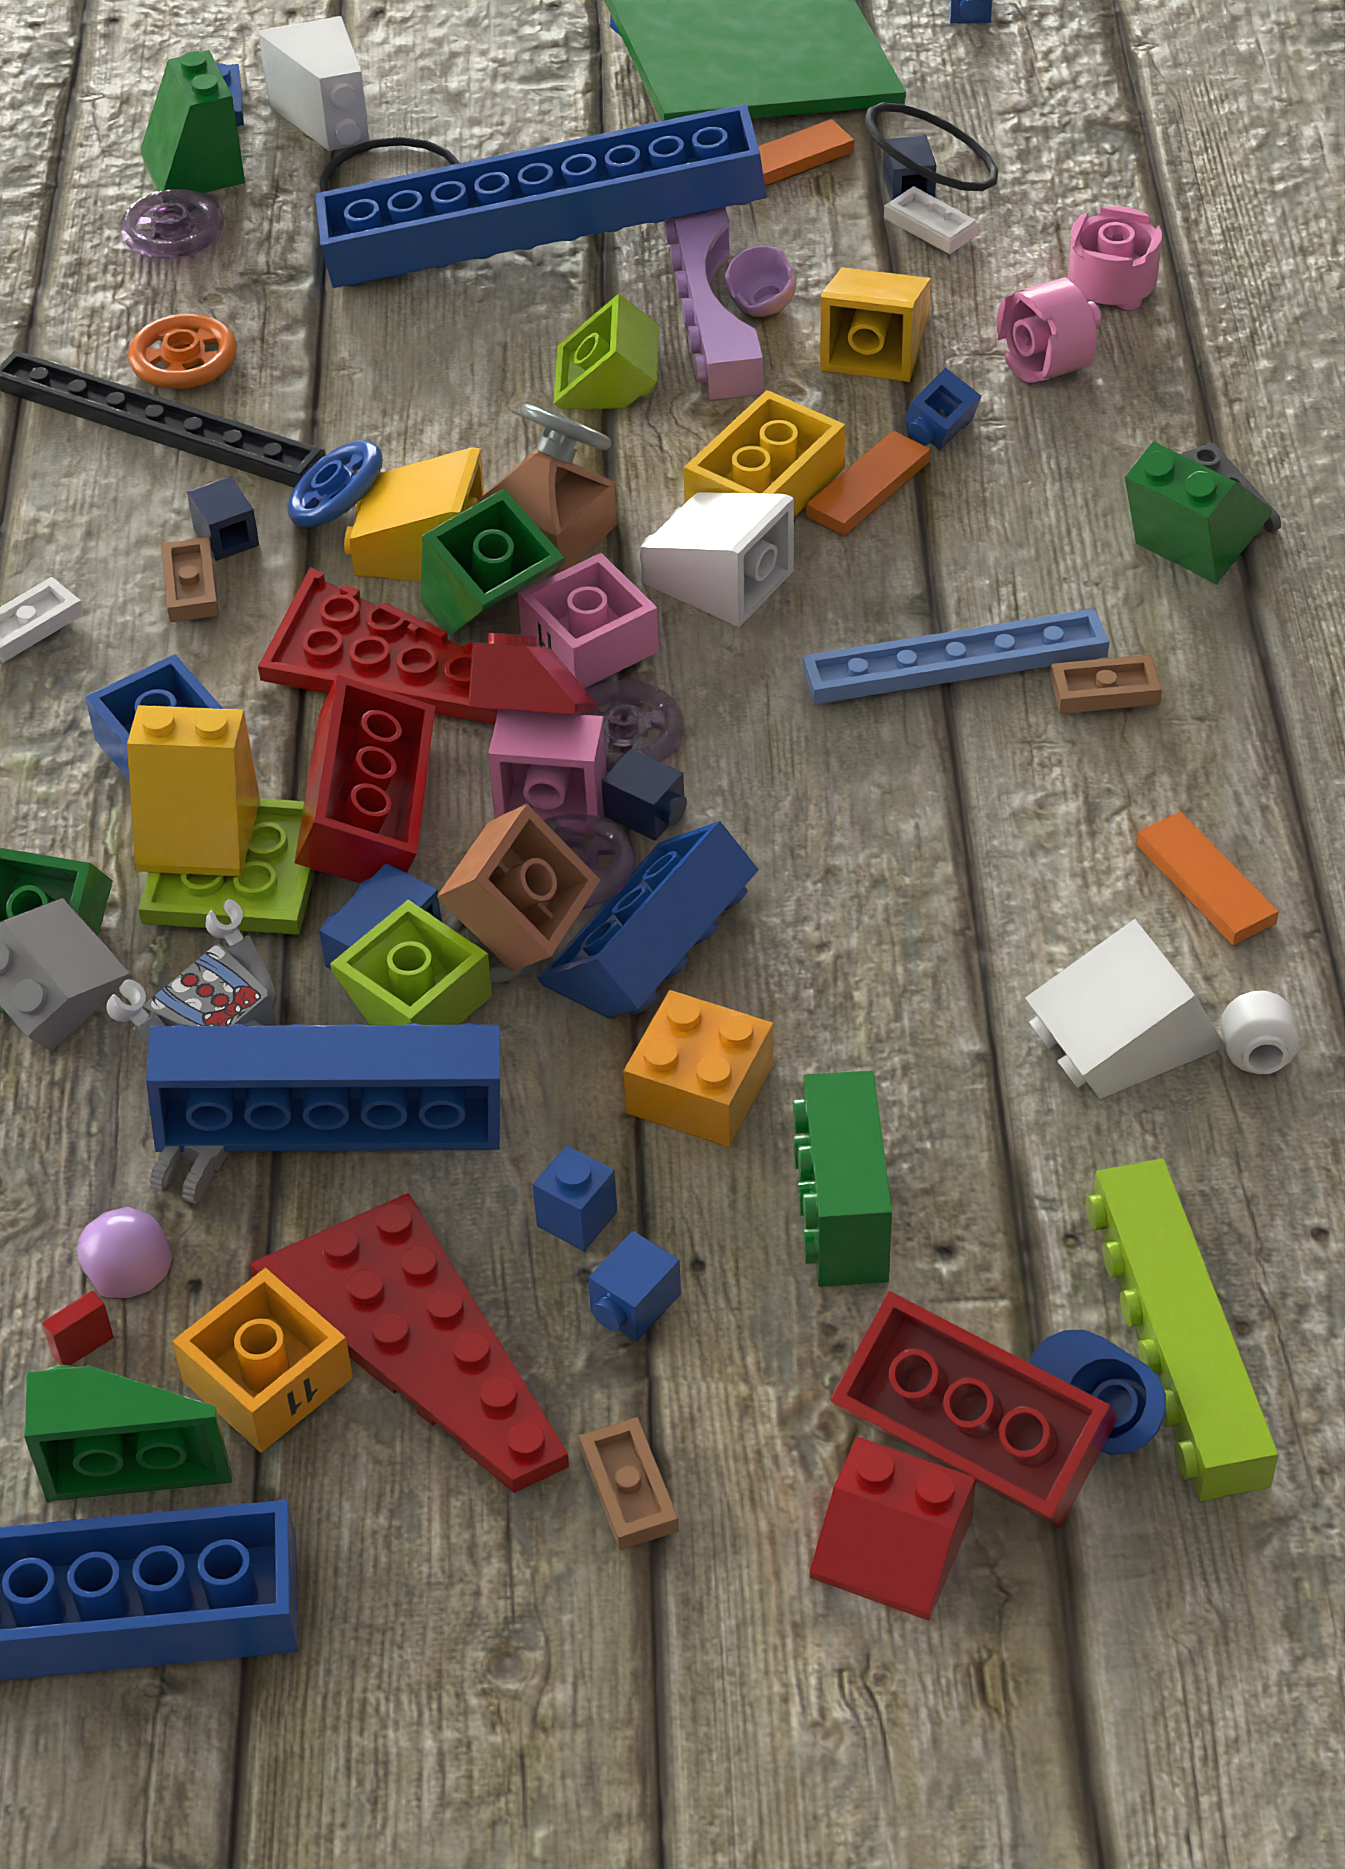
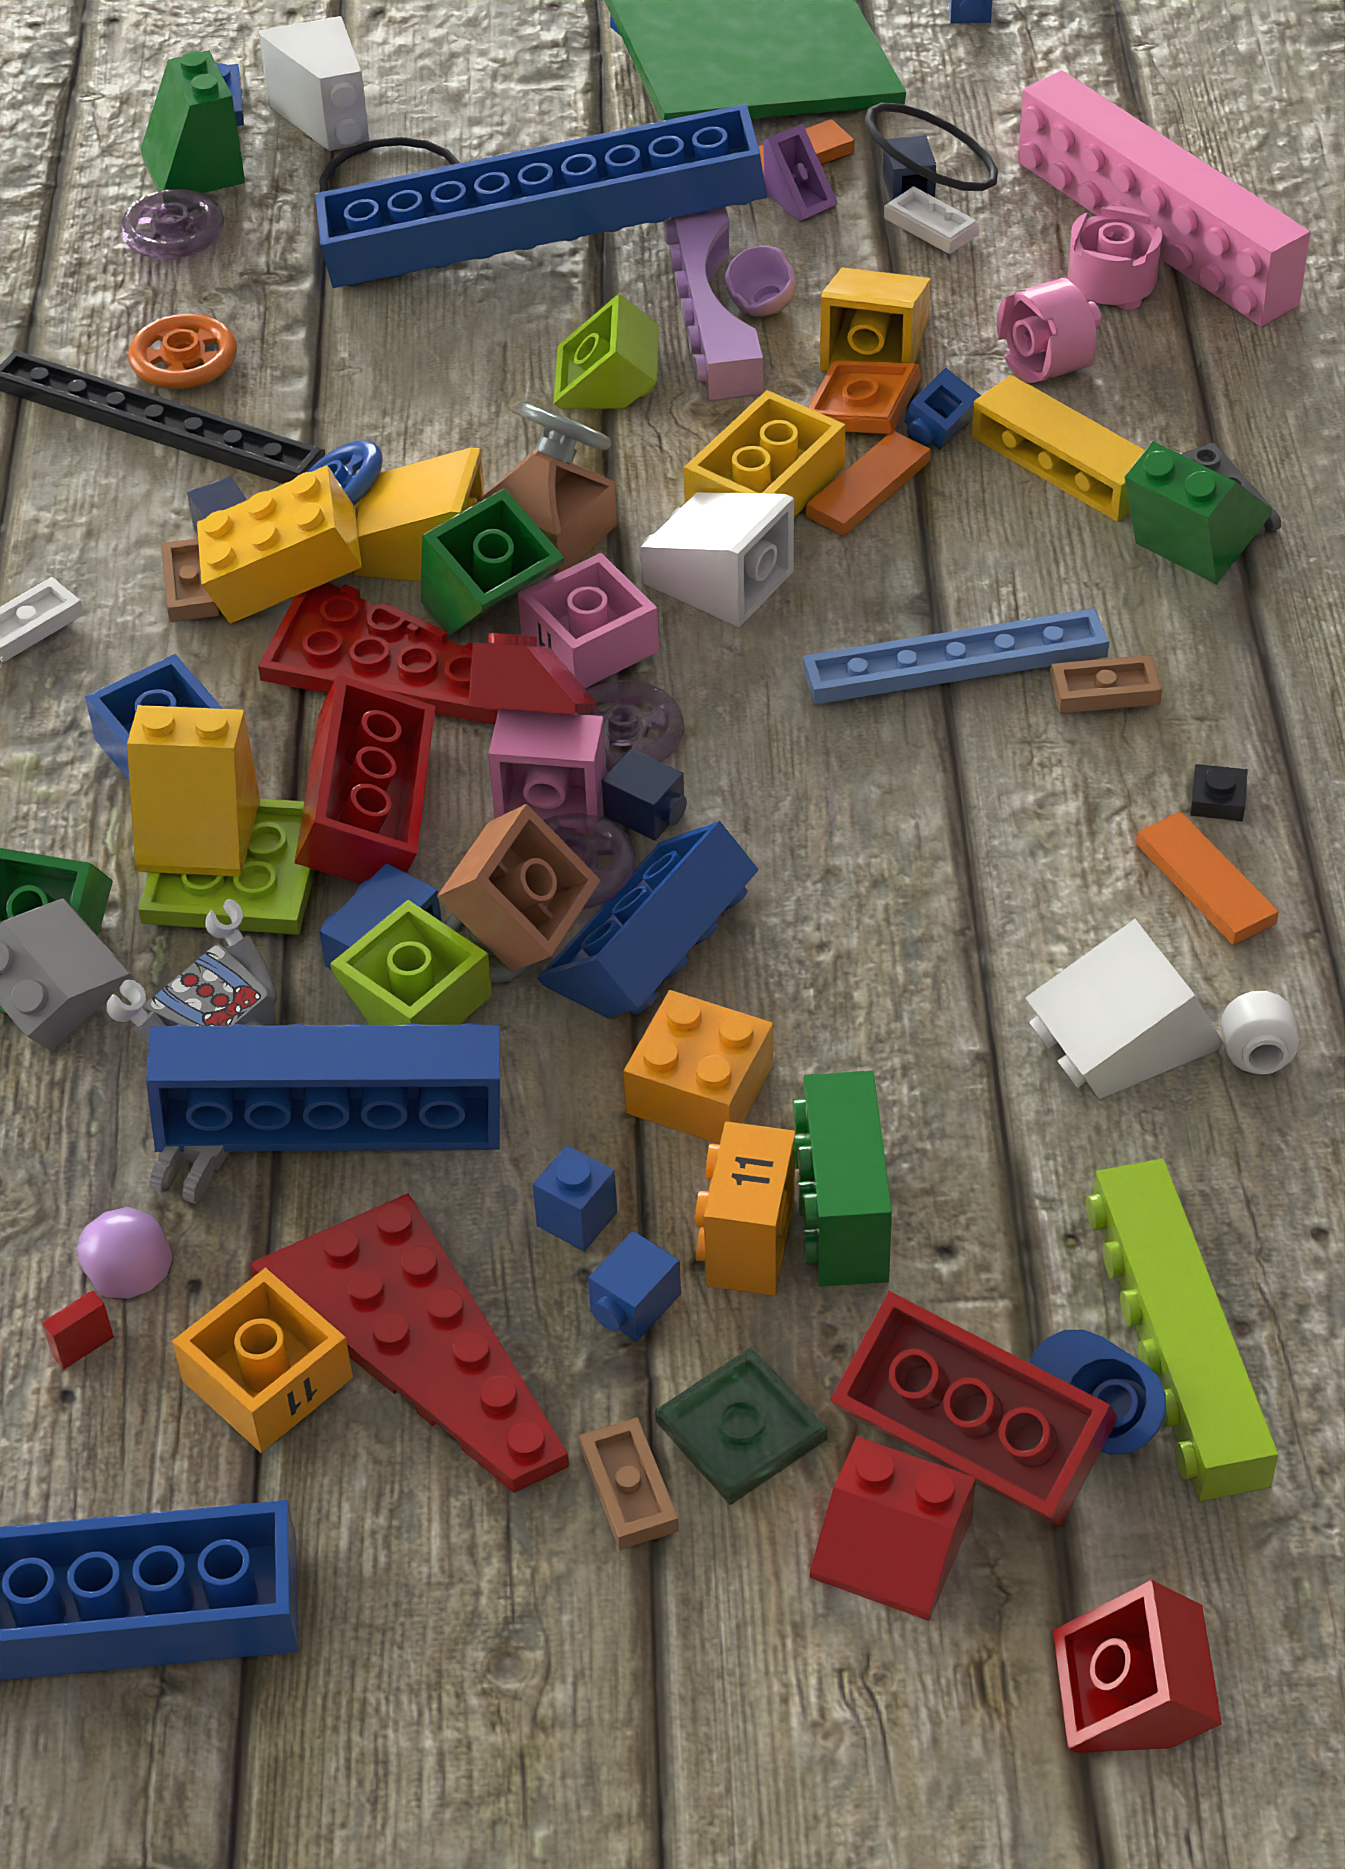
green slope [24,1365,232,1502] -> none
none -> yellow brick [197,465,362,624]
none -> clear green tile [655,1347,827,1505]
none -> light orange brick [695,1121,795,1296]
none -> medium lavender slope [764,123,838,222]
none -> orange tile [807,360,922,434]
none -> yellow brick [972,375,1145,522]
none -> bright pink brick [1018,70,1311,327]
none -> red slope [1053,1580,1222,1753]
none -> black plate [1190,764,1248,821]

